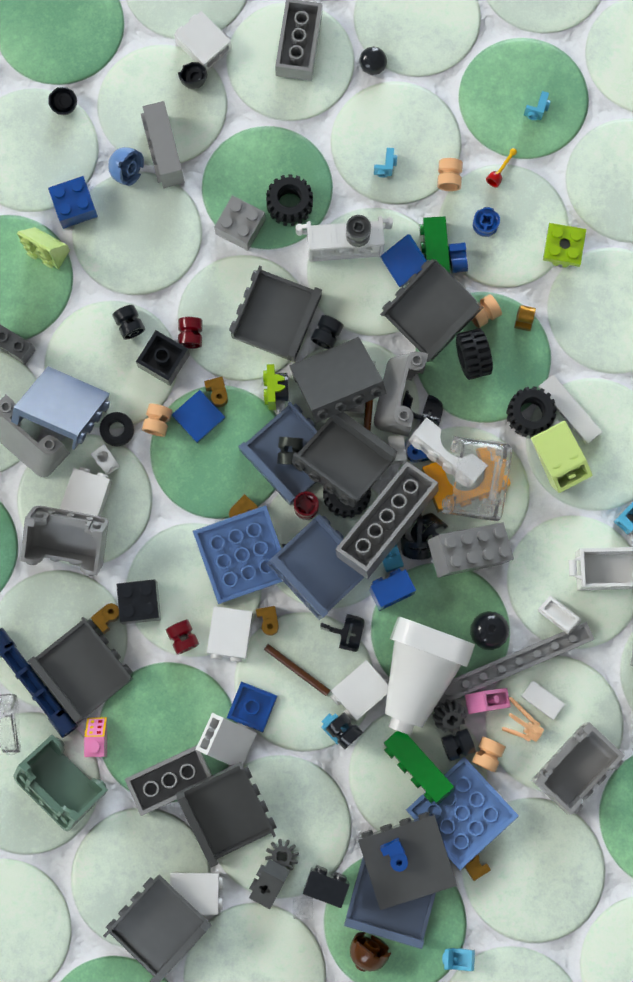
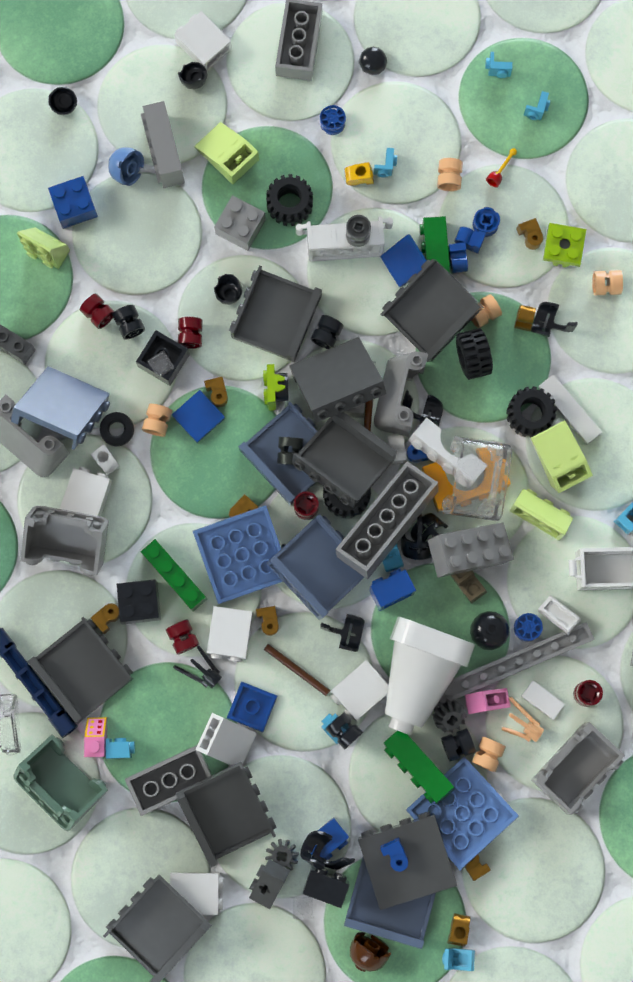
none -> dark red wheel [79,293,115,329]
none -> medium azure brick [105,738,135,759]
none -> green brick [140,539,207,612]
none -> clear plate [147,351,174,378]
none -> black plant [173,646,222,689]
none -> yellowish green slope [194,122,259,185]
none -> black hair [214,274,243,305]
none -> black helmet [300,831,355,870]
none -> blue brick [310,817,349,860]
none -> blue wheel [320,105,346,135]
none -> yellow leg [344,162,374,186]
none -> pearl gold leg [447,913,470,947]
none -> dark tan slope [450,571,487,604]
none -> blue leg [454,227,486,253]
none -> medium azure bracket [485,52,513,78]
none -> yellowish green slope [510,489,573,540]
none -> blue wheel [514,613,543,642]
none -> pearl gold leg [516,218,543,250]
none -> black helmet [531,302,578,337]
none -> dark red wheel [573,680,603,707]
none -> light nougat wheel [592,270,623,296]

